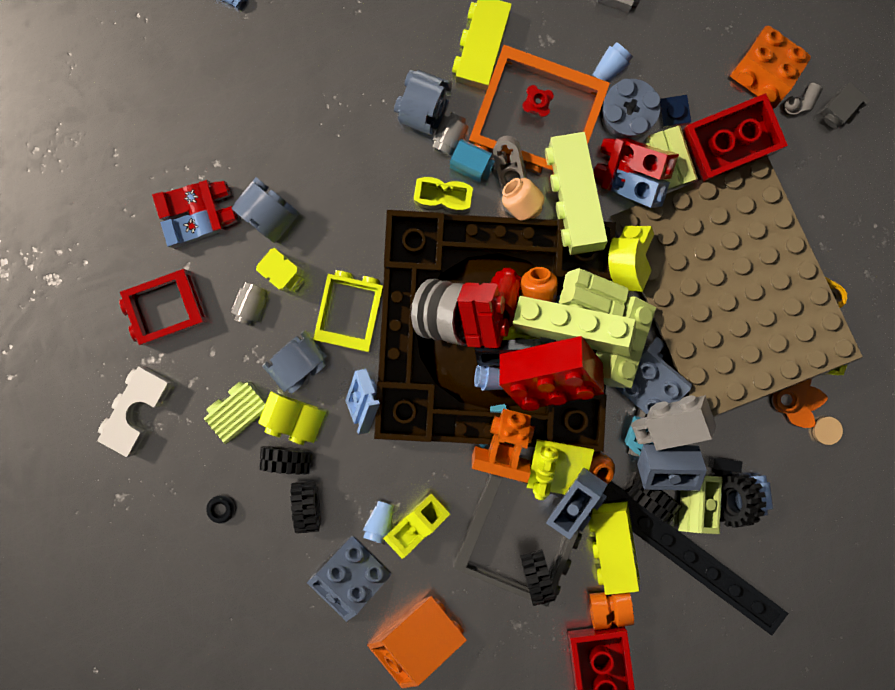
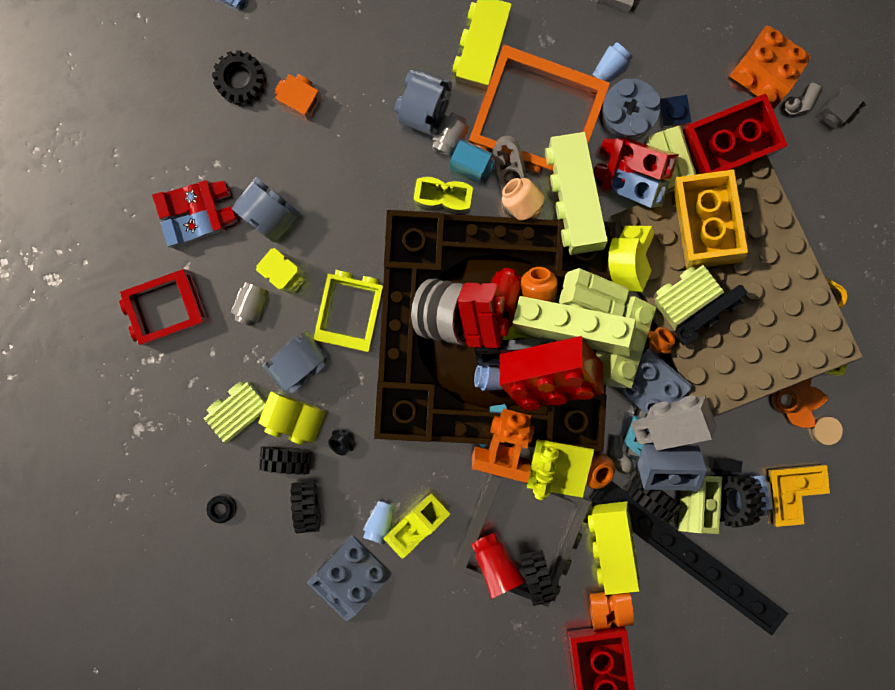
white arch [97,366,174,457] -> none
light blue plate [345,369,380,435] -> none
orange slope [367,596,467,688] -> none
red plate [522,85,554,117] -> none
sand blue brick [546,468,607,540] -> none
none -> black tyre [212,50,266,105]
none -> orange brick [275,74,321,120]
none -> black plate [328,429,355,456]
none -> red plant [471,532,527,599]
none -> light grey arm [608,435,636,474]
none -> orange plate [648,327,675,354]
none -> yellowish green brick [654,265,724,330]
none -> yellow brick [673,170,748,270]
none -> black hinge [673,285,748,346]
none -> yellow plate [768,464,830,527]

